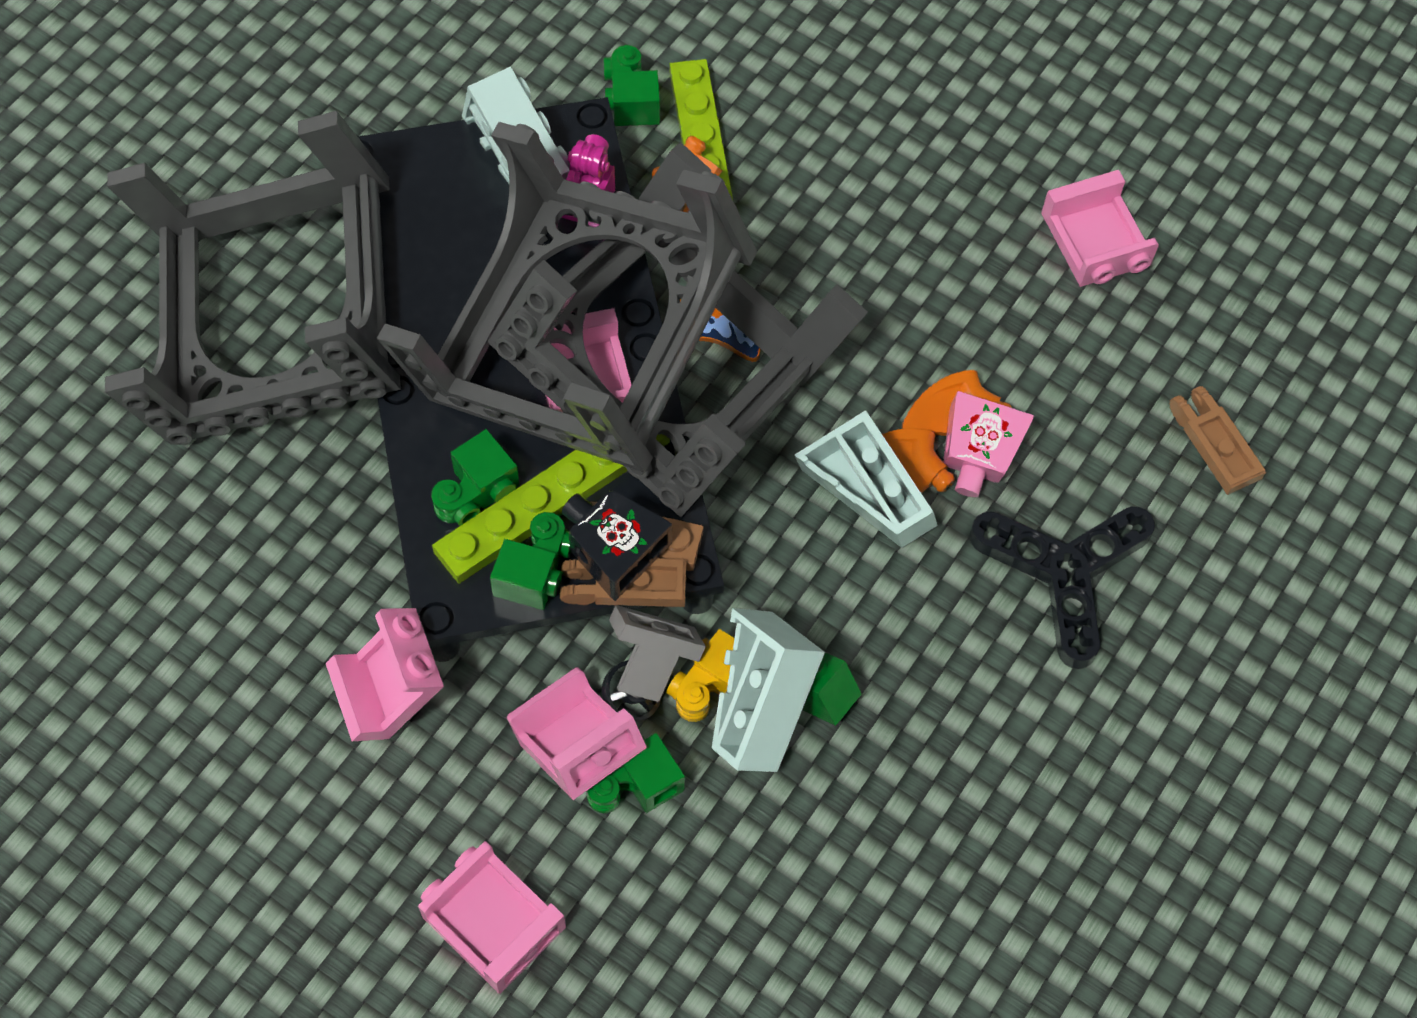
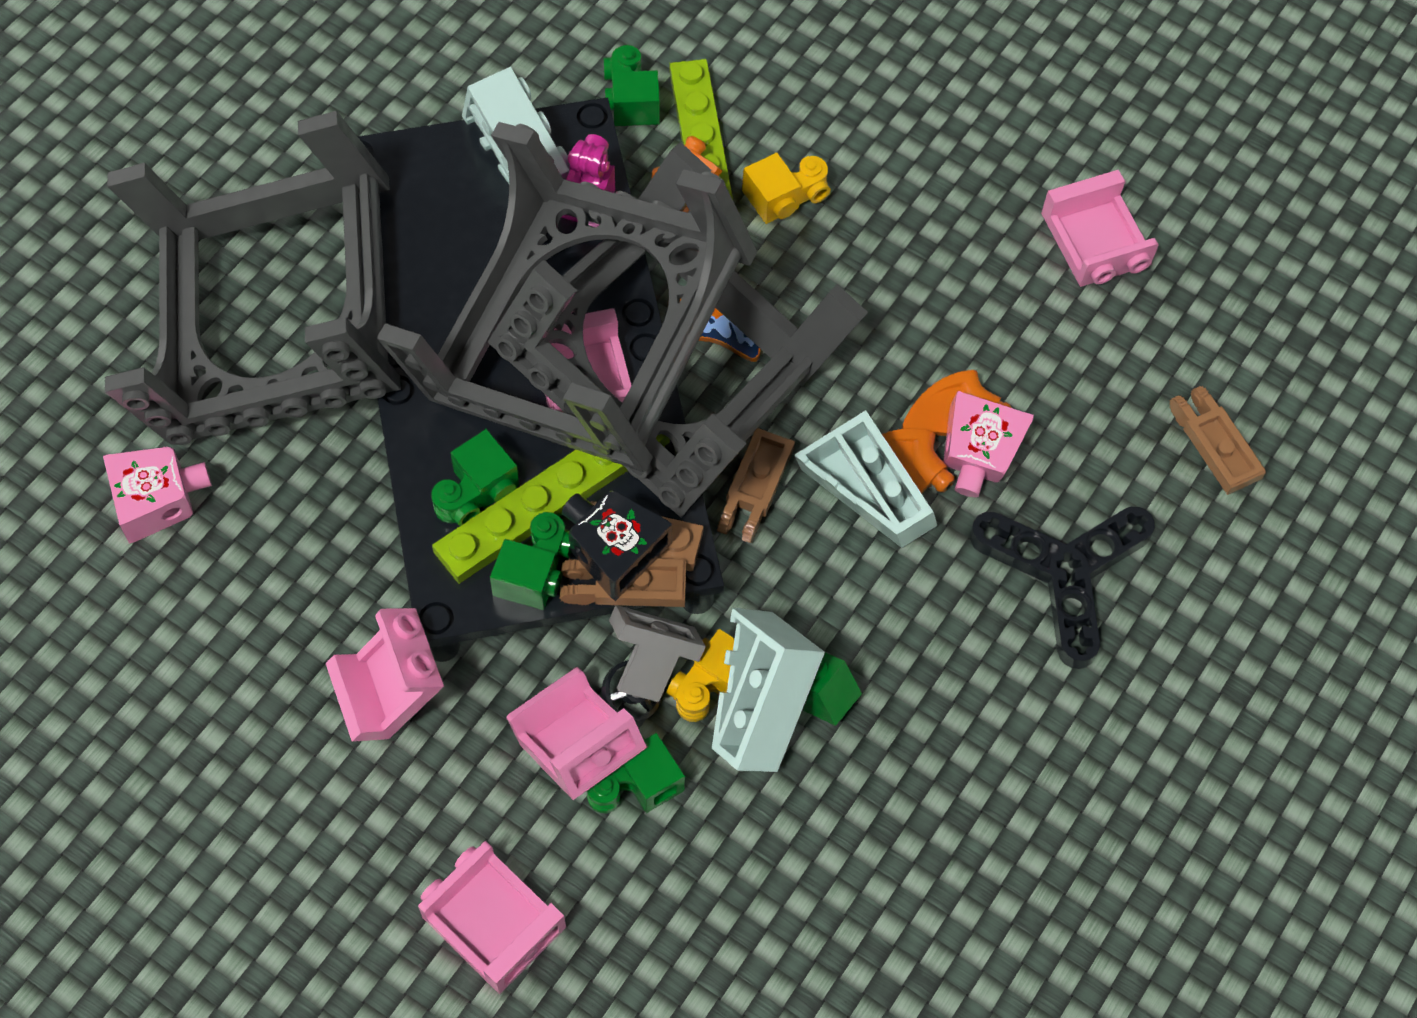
none -> bright pink torso [103,447,212,544]
none -> medium nougat hinge [717,428,795,543]
none -> yellow brick [742,153,831,224]

